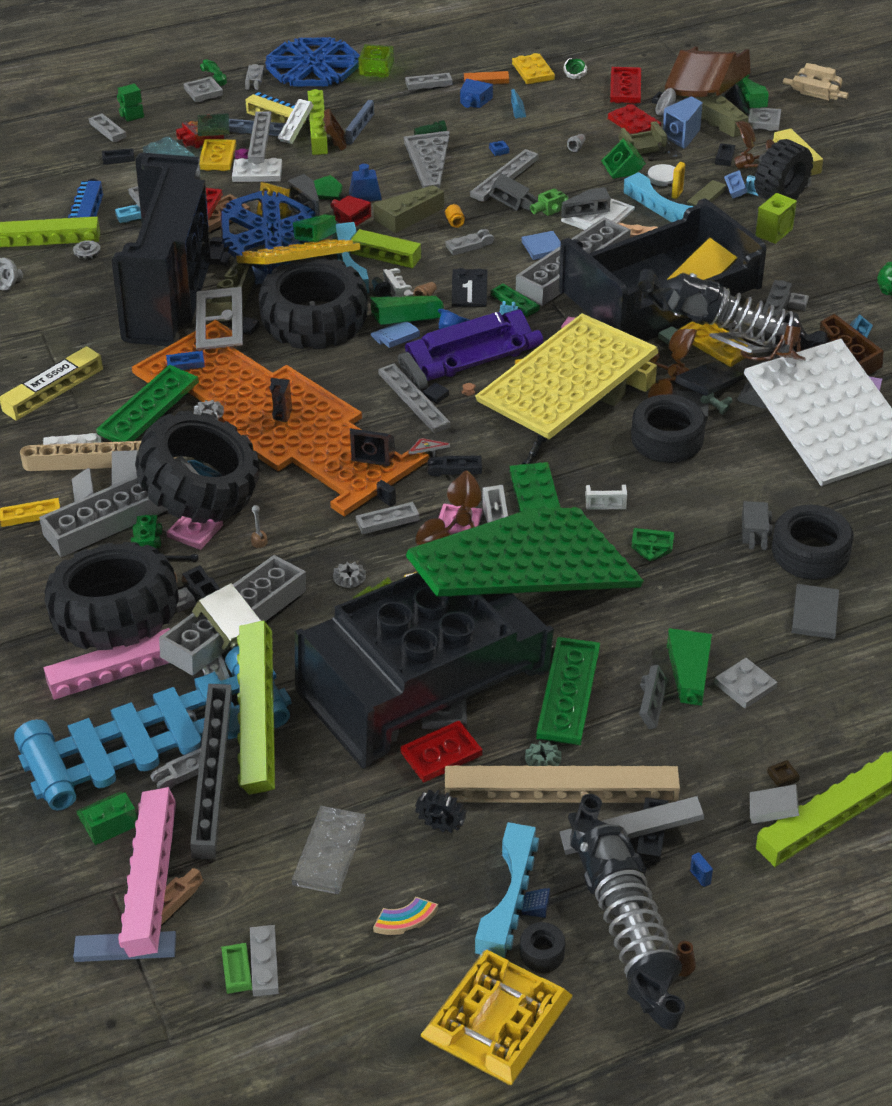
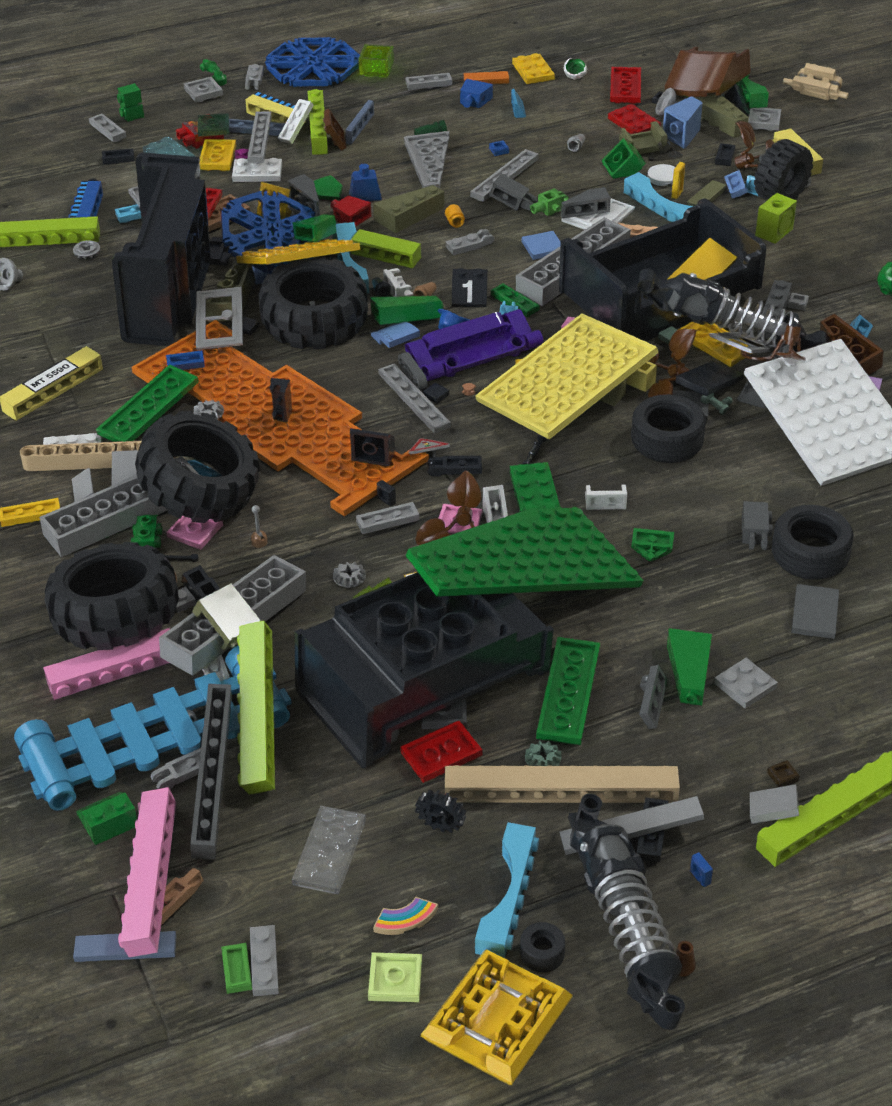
dark blue slope [522,888,550,918] -> none
none -> yellowish green tile [368,953,422,1002]

